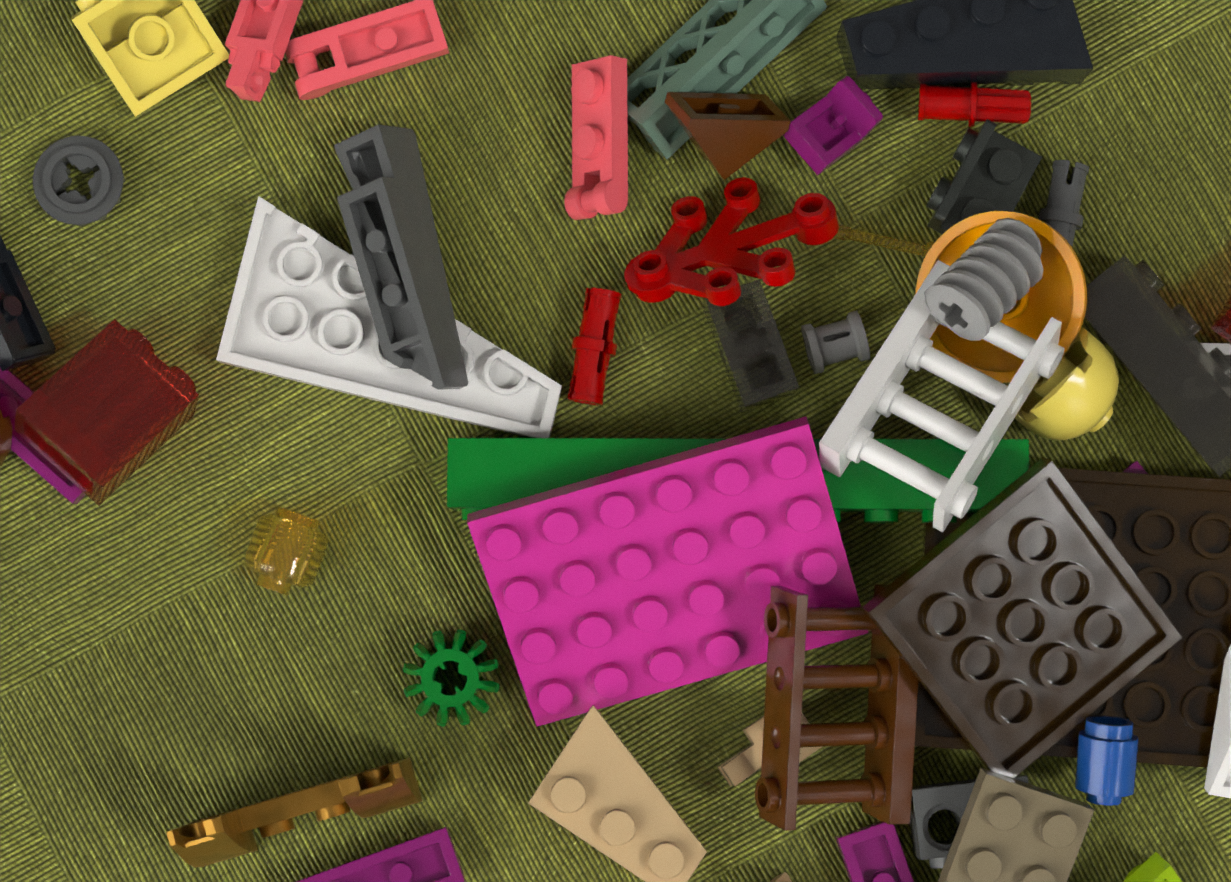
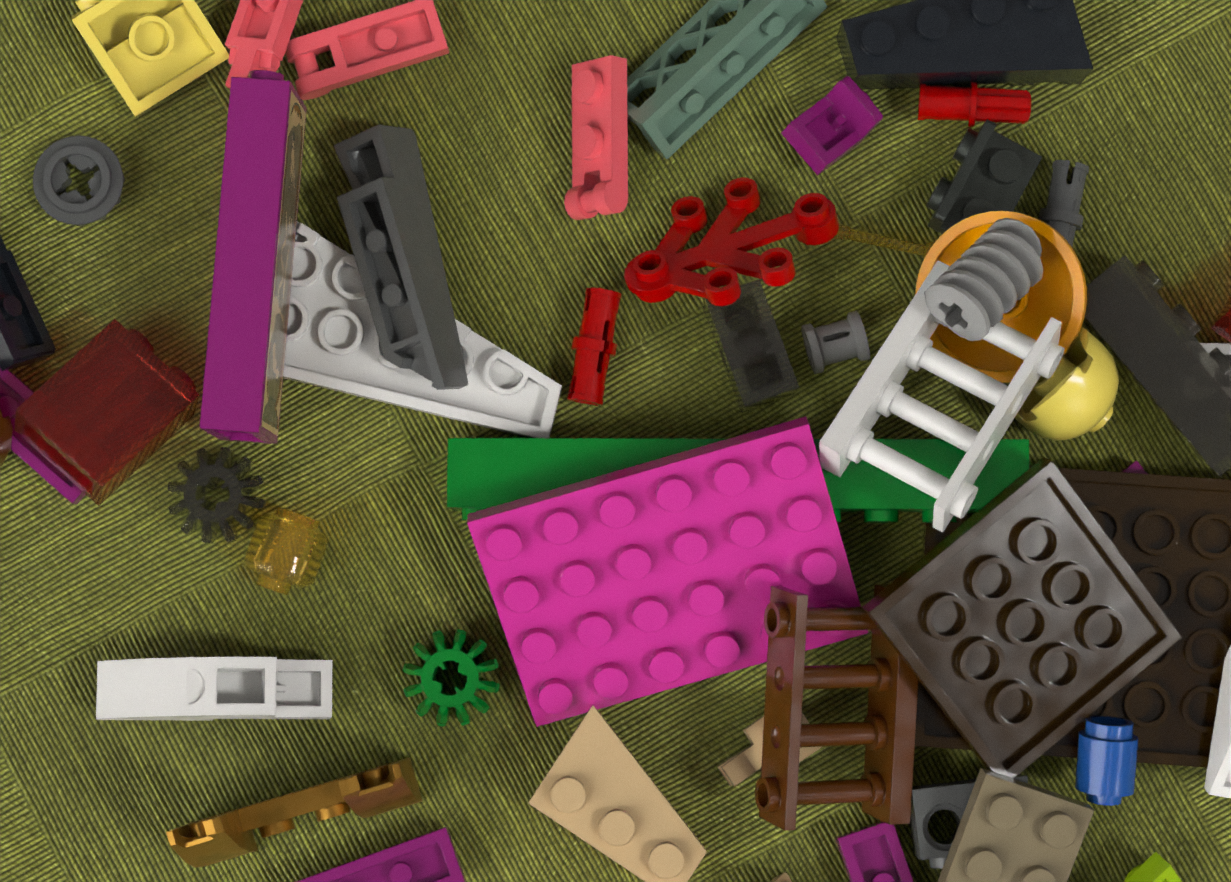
reddish brown slope [665,92,791,180] -> none
none -> white slope [96,657,333,721]
none -> clear smoke gear [168,447,266,544]
none -> magenta brick [200,70,307,444]

